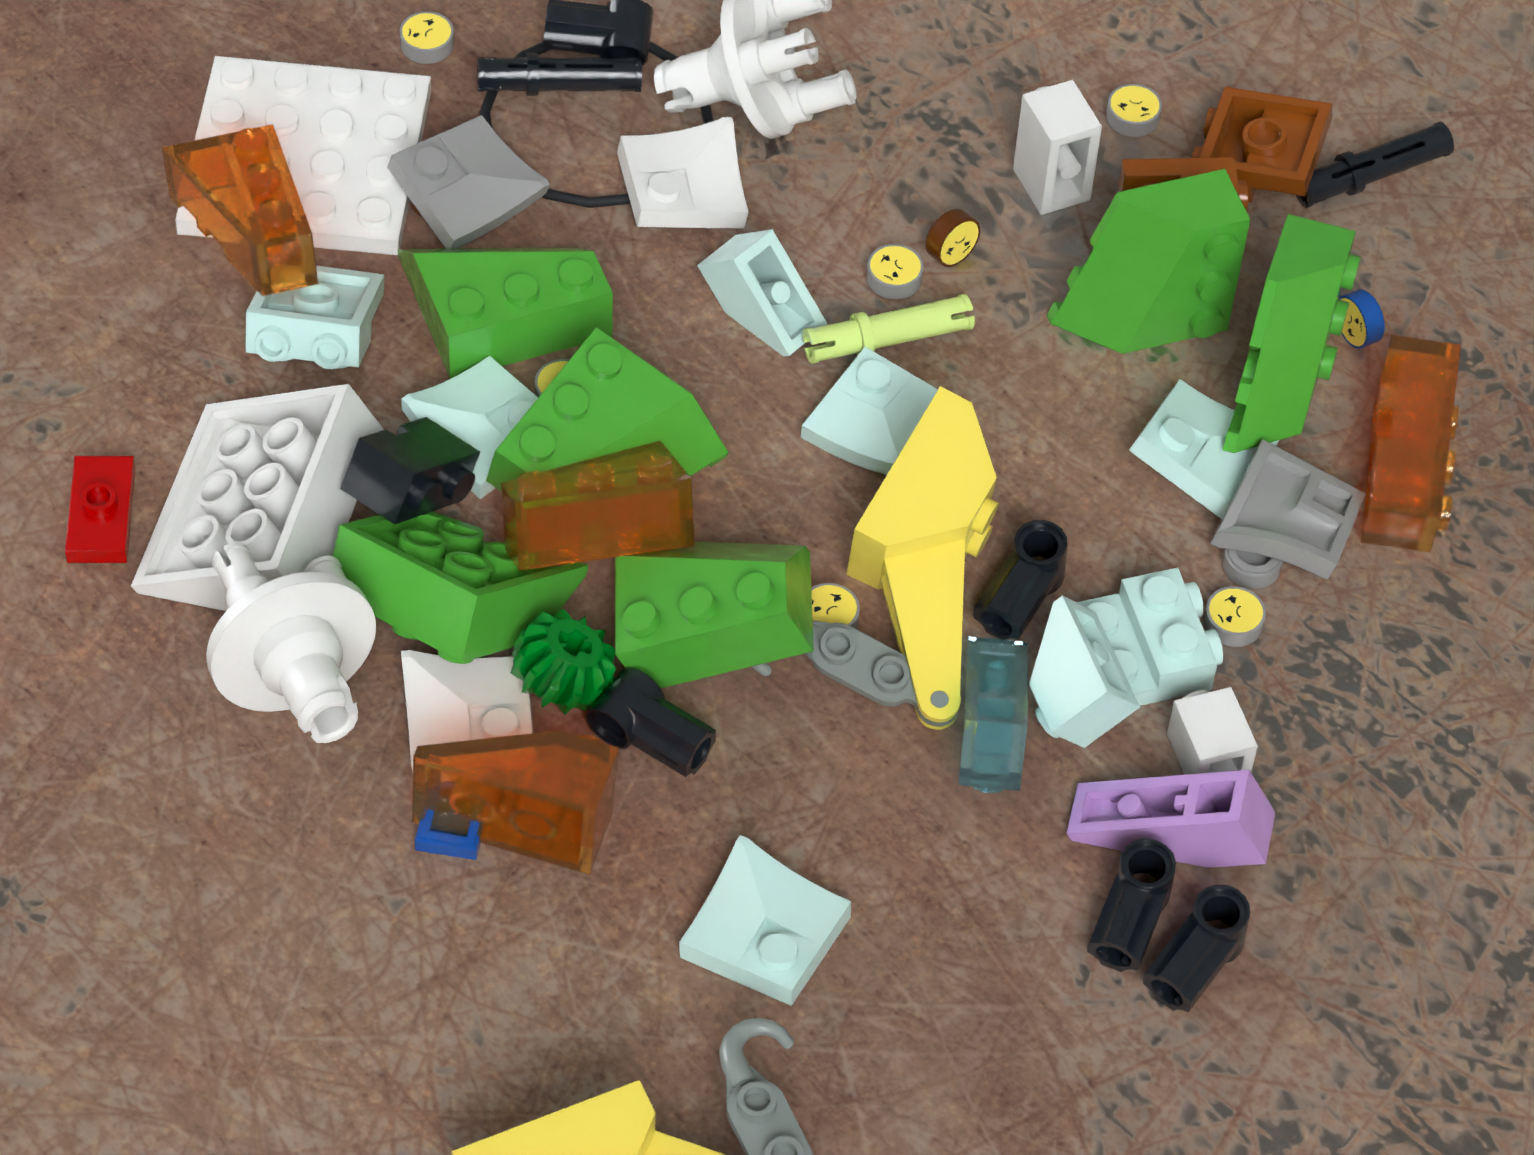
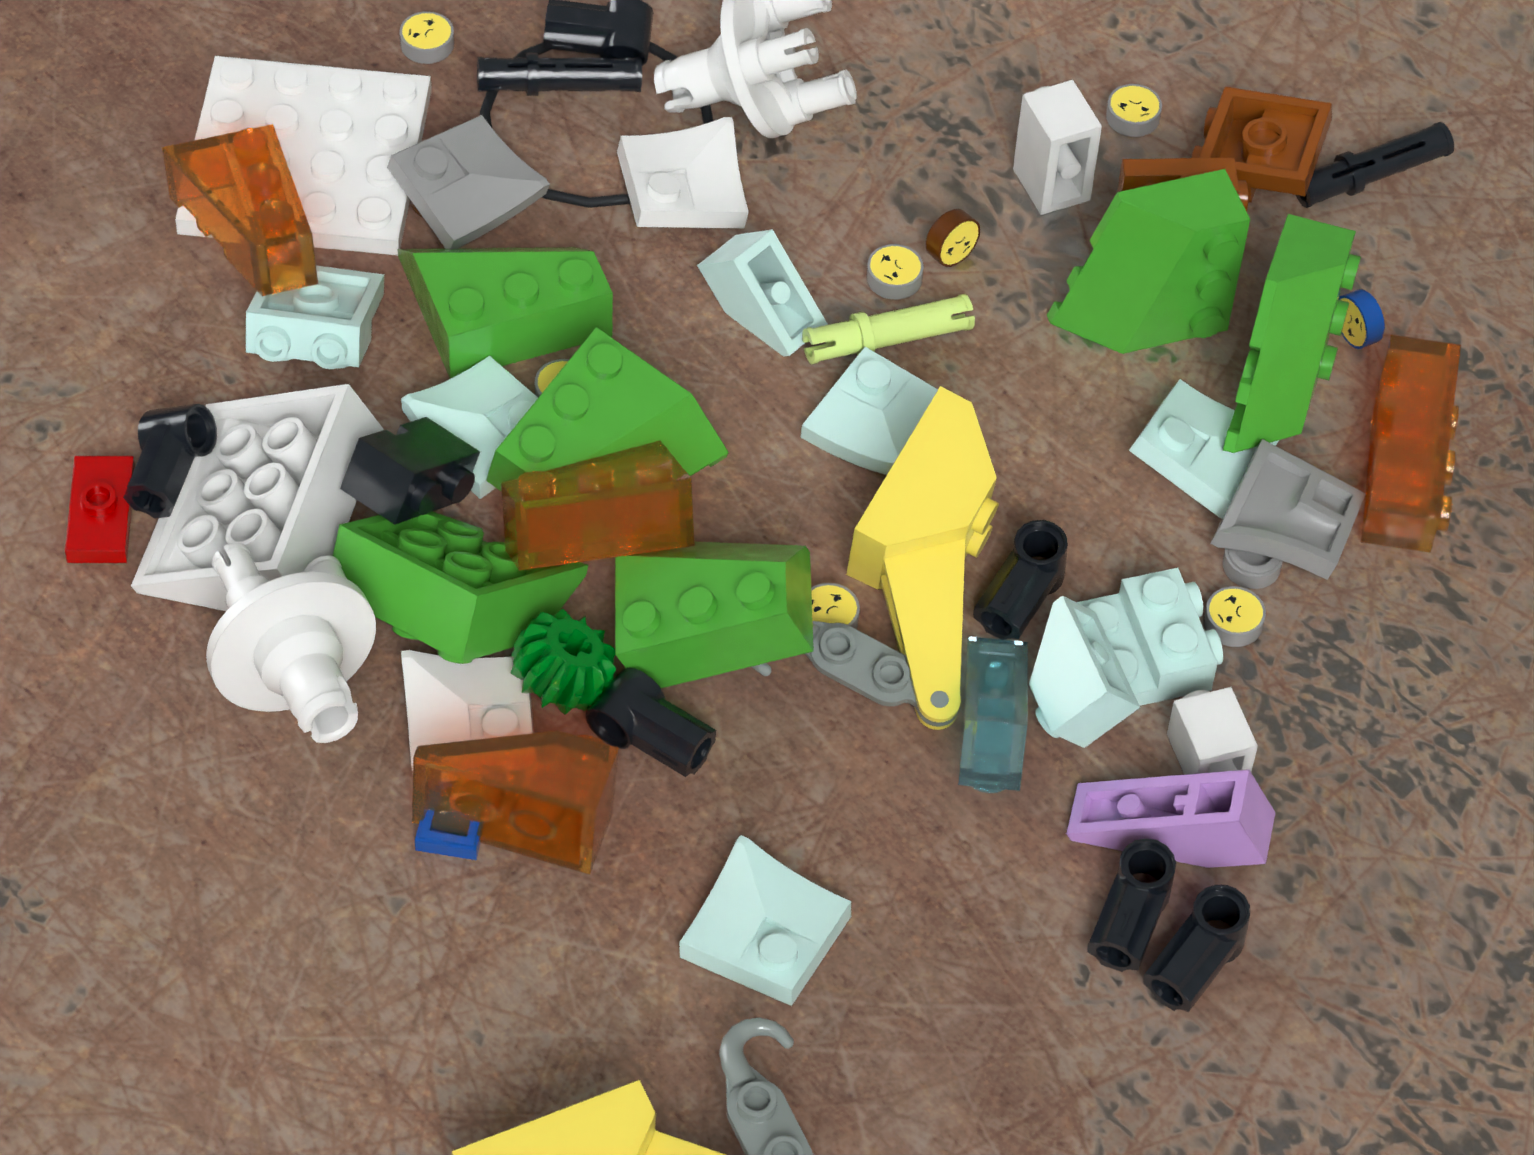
none -> black piece [123,404,217,518]

